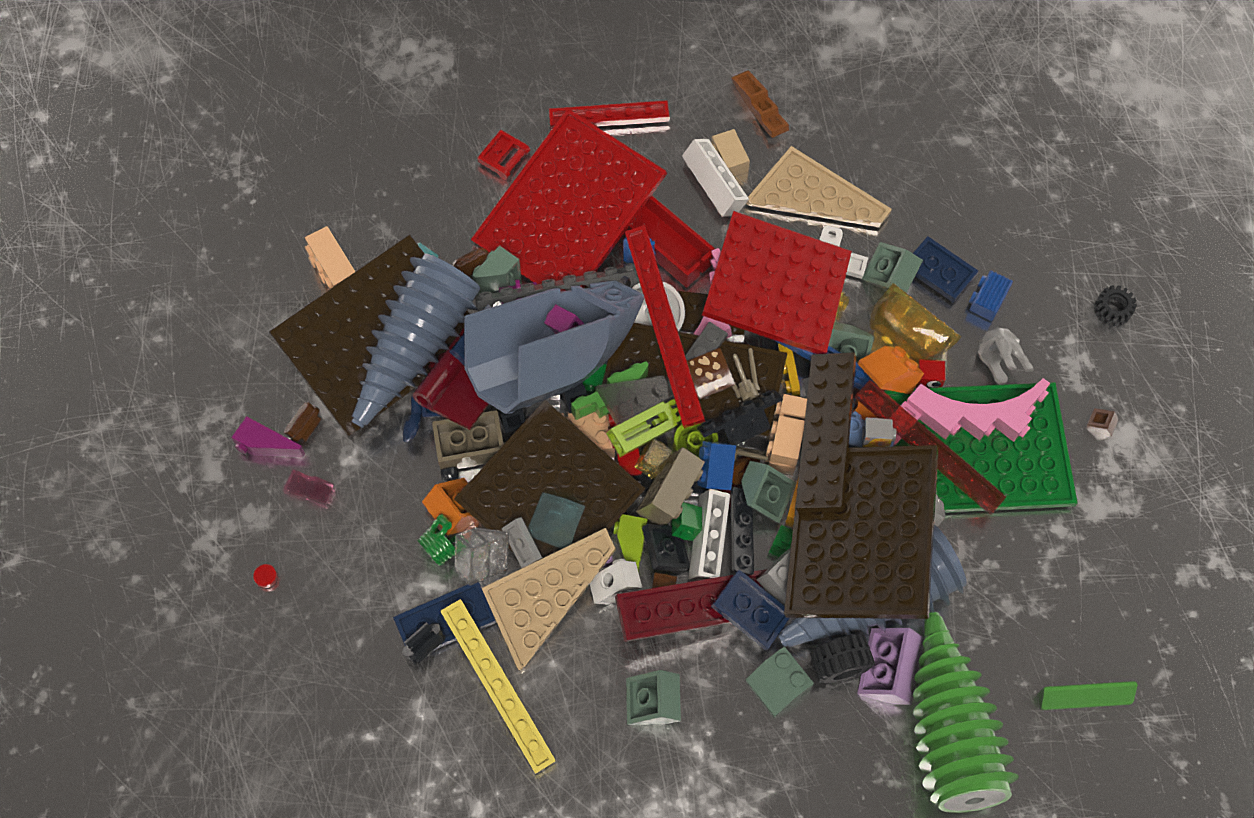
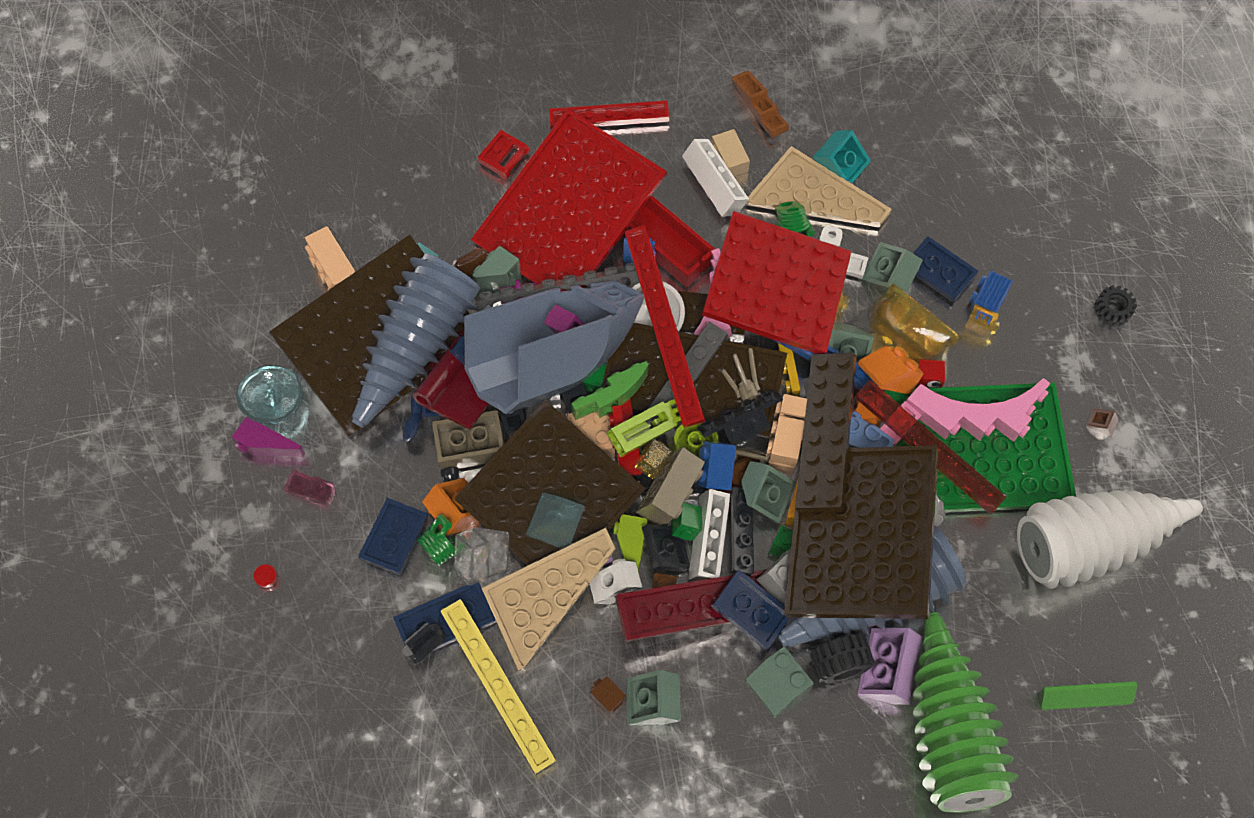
reddish brown piece [284,402,321,442] -> none
light grey plate [501,517,542,568] -> none
clear smoke wing [595,376,674,425] -> none
reddish brown sticker [687,348,735,399] -> none
light grey brick [862,417,896,447] -> none
light grey piece [977,327,1033,385] -> none
none -> clear light blue dish [236,365,303,424]
none -> dark blue plate [358,498,429,576]
none -> reddish brown brick [590,676,627,717]
none -> green piece [775,201,815,237]
none -> teal slope [813,130,871,184]
none -> clear yellow brick [964,304,1000,340]
none -> white cone [1017,490,1203,589]

